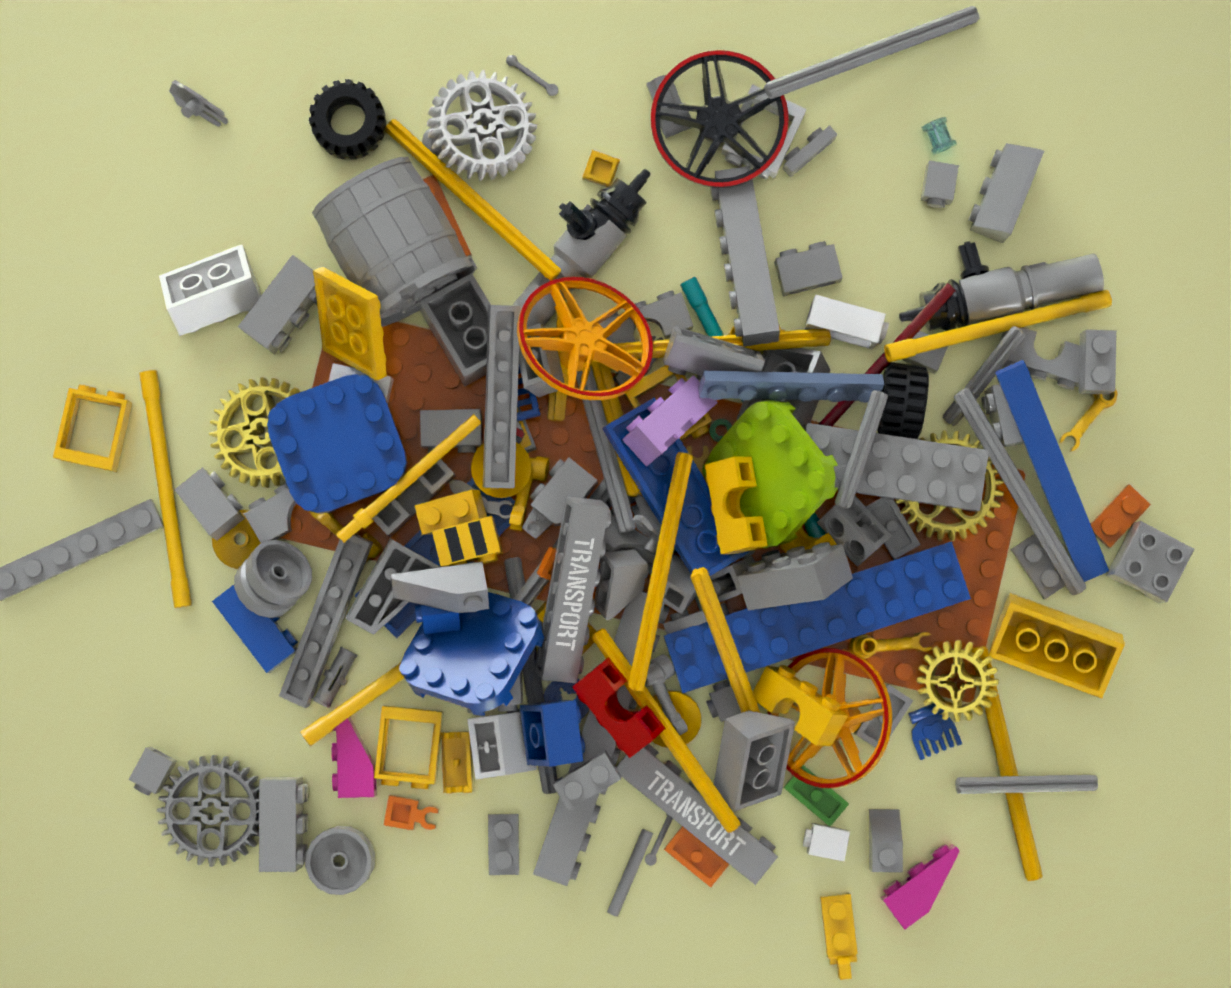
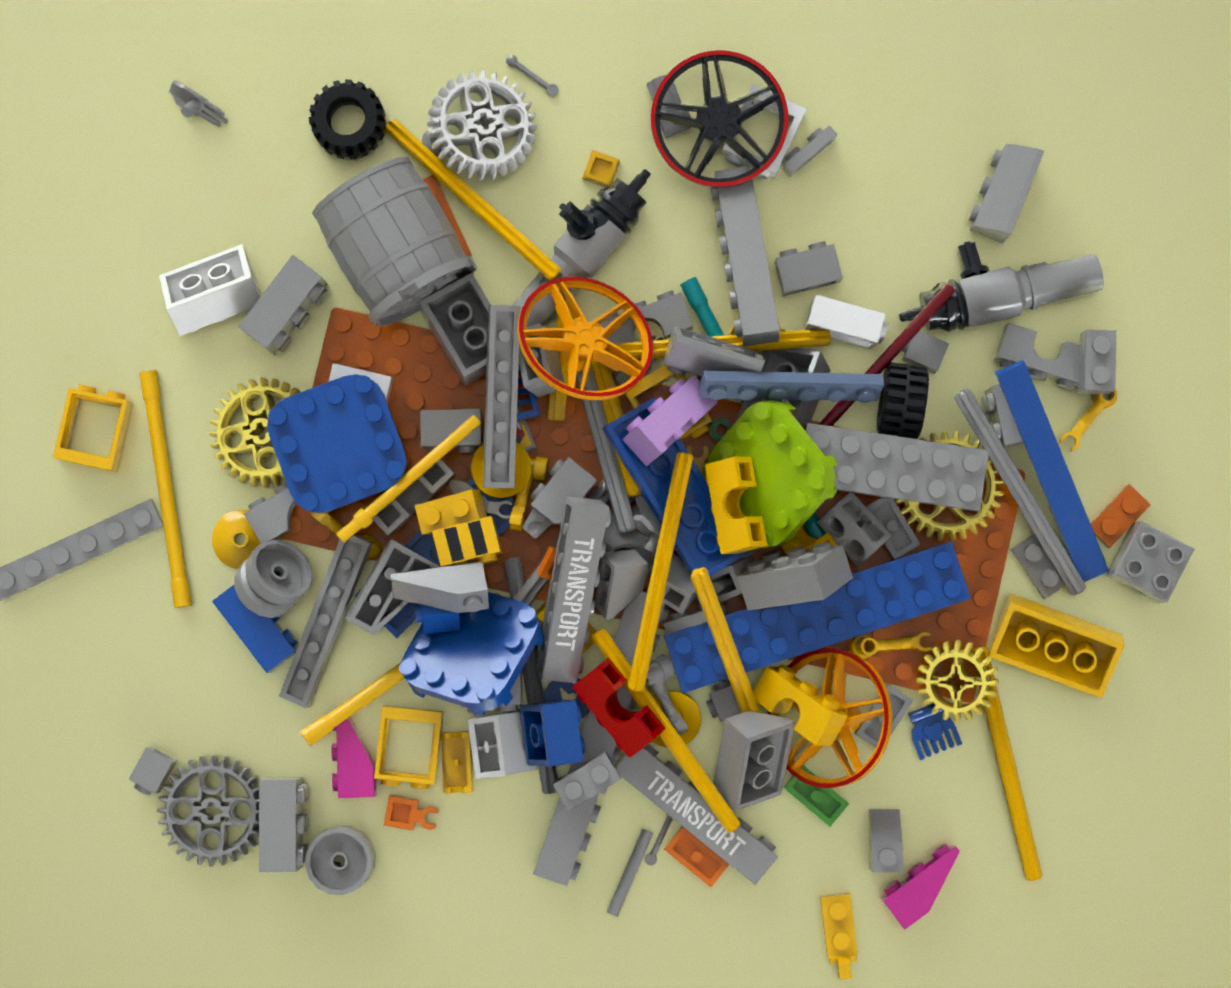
light grey brick [175,467,245,540] -> none
yellow plate [313,267,387,381] -> none
light grey pin [313,647,358,709] -> none
light grey plate [488,814,519,875] -> none
light grey axle [764,6,980,99] -> none
white brick [803,823,850,861] -> none
light grey axle [835,390,888,509] -> none
yellow piece [884,290,1112,362] -> none
clear light blue bush [921,117,957,155] -> none
light grey brick [921,160,959,208] -> none
light grey axle [943,326,1026,426] -> none
light grey axle [955,775,1098,794] -> none

